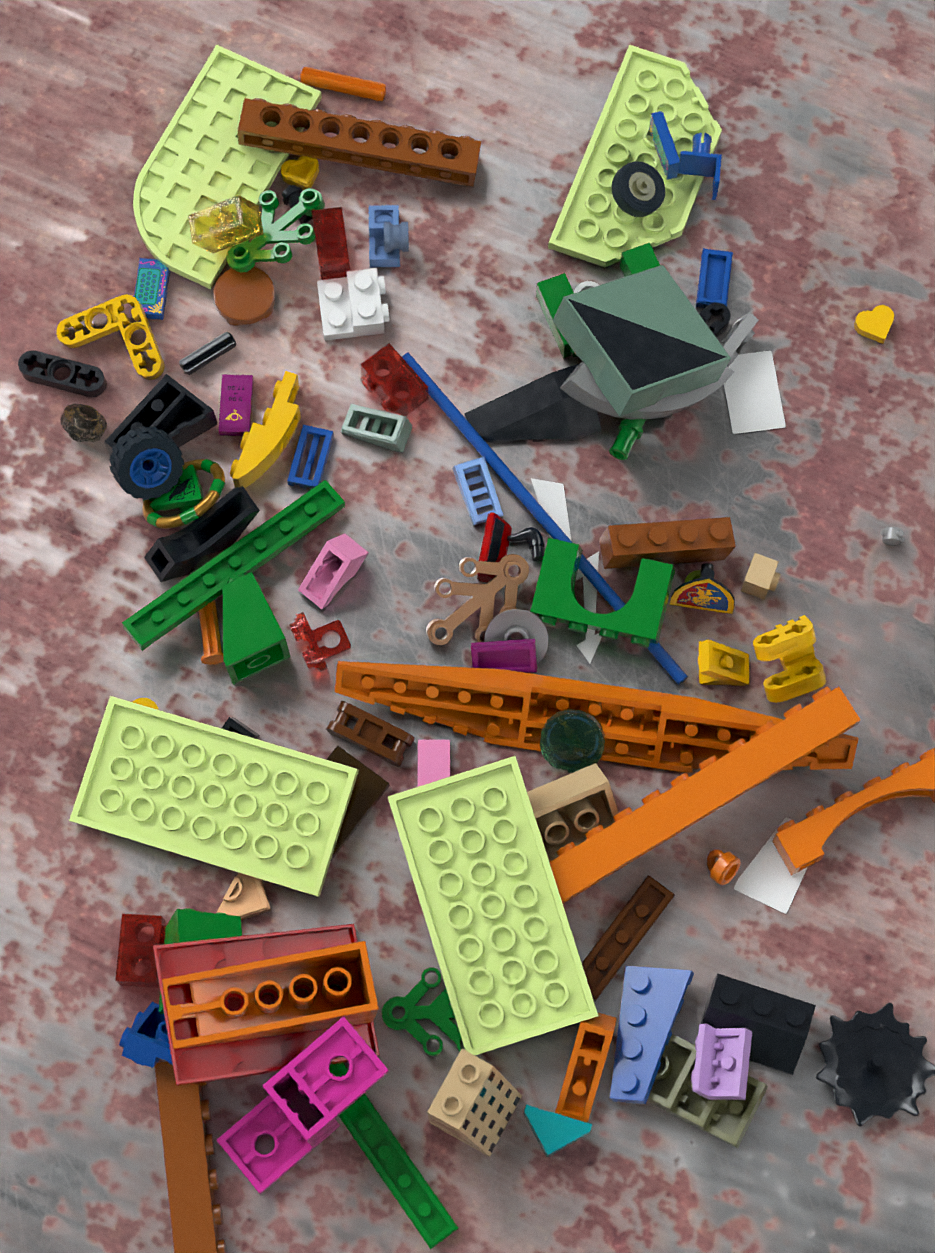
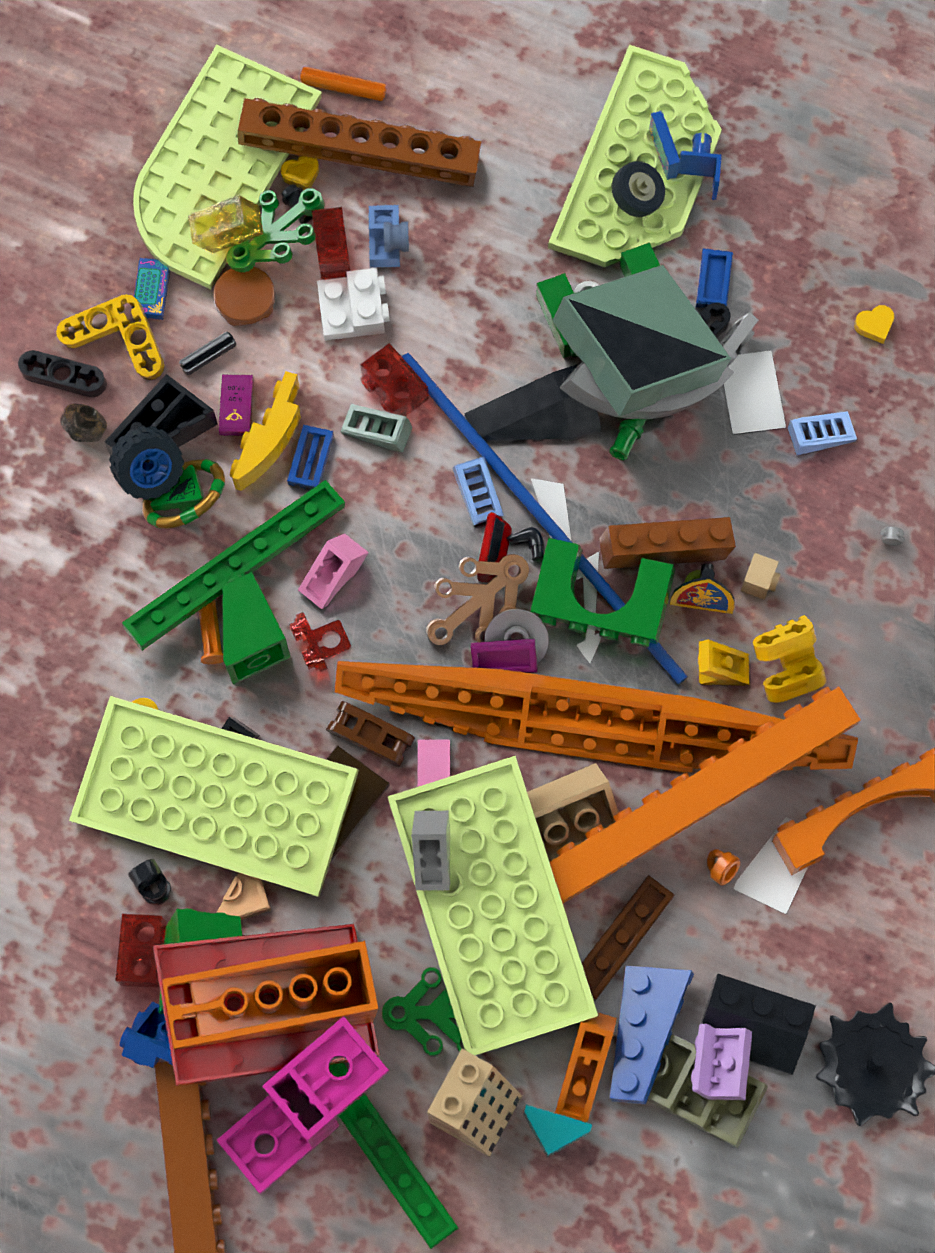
black arch [144,486,260,582] -> none
clear green tile [540,709,605,773] -> none
none -> black connector [128,859,171,905]
none -> light grey arch [412,811,450,890]
none -> light blue slope [788,411,857,456]

